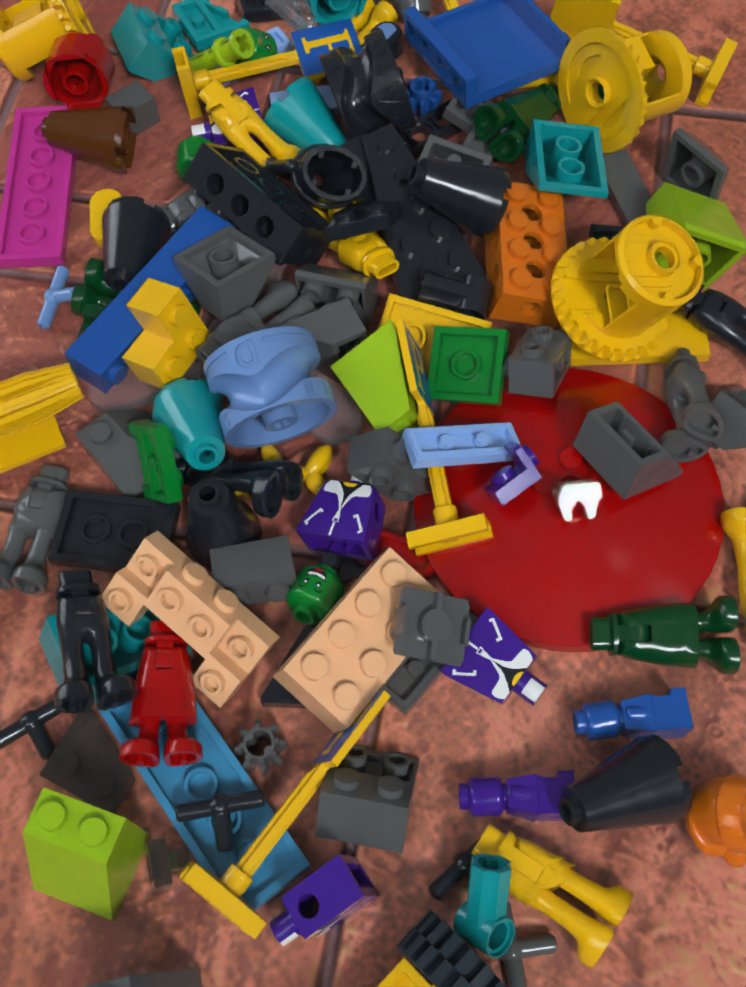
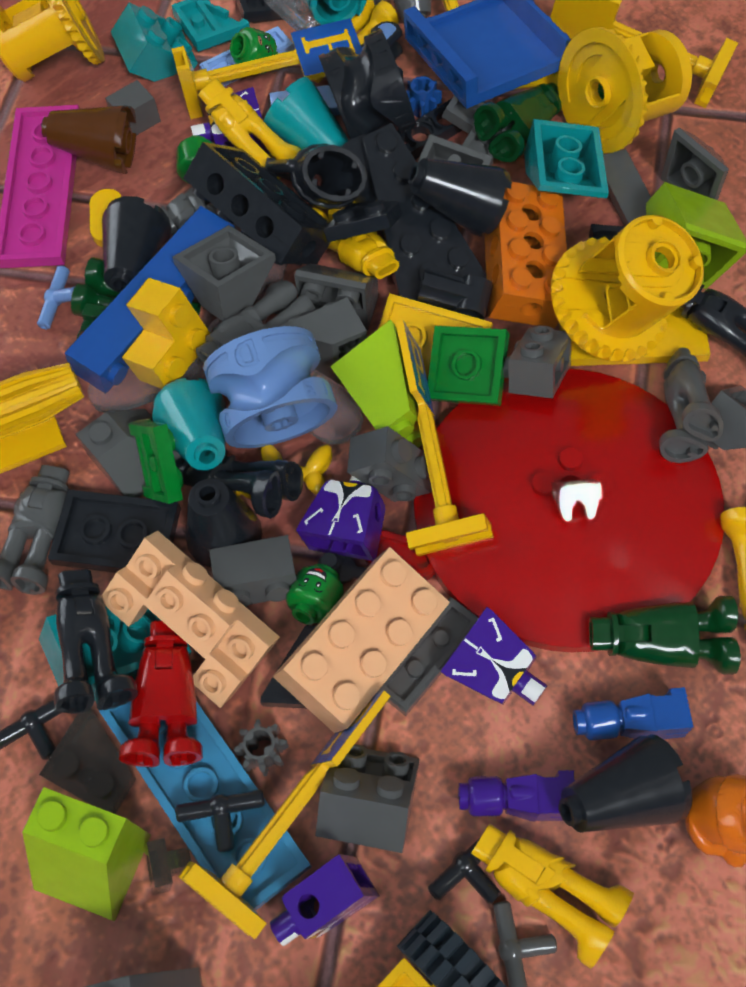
red brick [42,32,115,109] -> none
lime pin [189,28,255,71] -> none
dark grey piece [391,586,471,667] -> none
light blue tile [401,422,522,469] -> none
teal piece [453,853,515,959] -> none
dark purple bracket [484,442,542,506] -> none
dark grey slope [573,401,683,500] -> none

